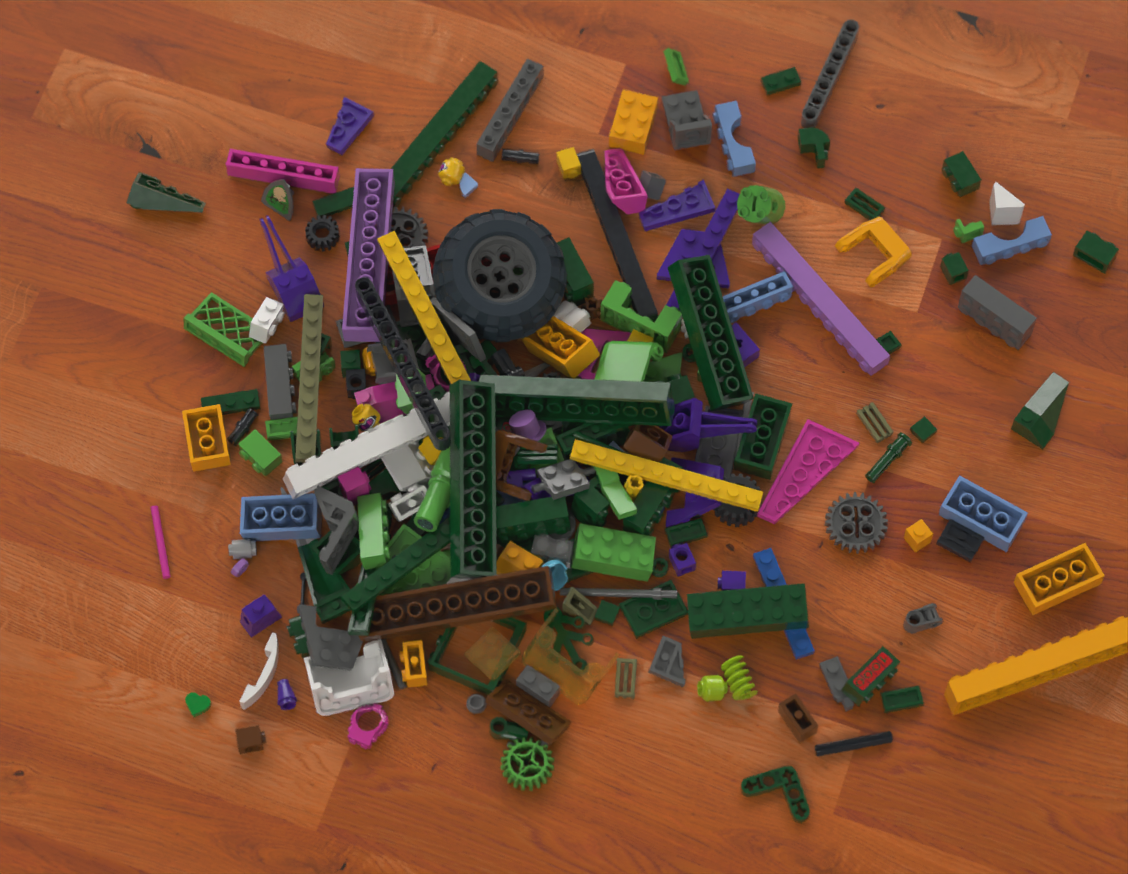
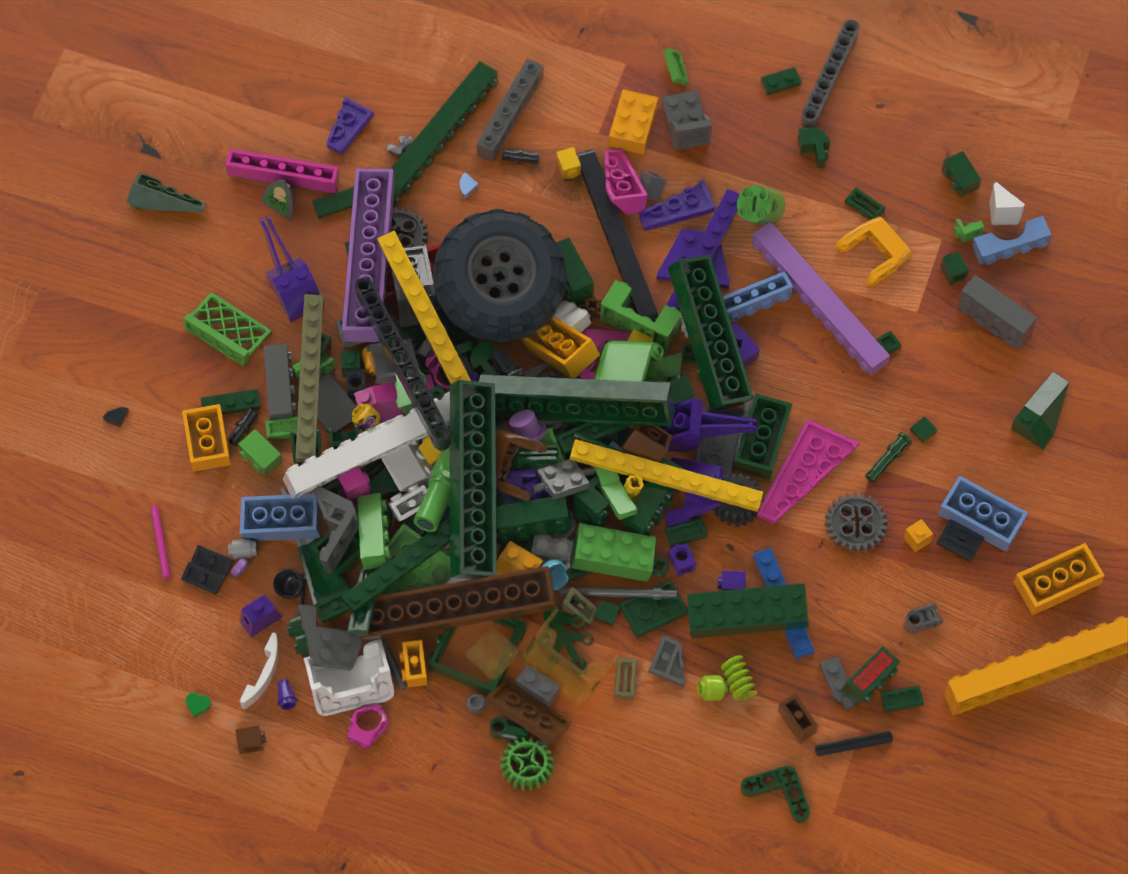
white brick [249,297,285,344] -> none
black tyre [305,215,340,252] -> none
dark grey tile [430,297,486,362] -> none
yellow head [438,158,465,186] -> none
medium blue arch [712,101,756,177] -> none
olive tile [856,402,894,443] -> none
dark green brick [1073,231,1119,274] -> none
none -> black tile [103,407,129,427]
none -> black slope [181,545,234,595]
none -> black hair [273,568,305,600]
none -> dark grey tile [298,373,356,435]
none -> dark grey piece [387,136,414,157]

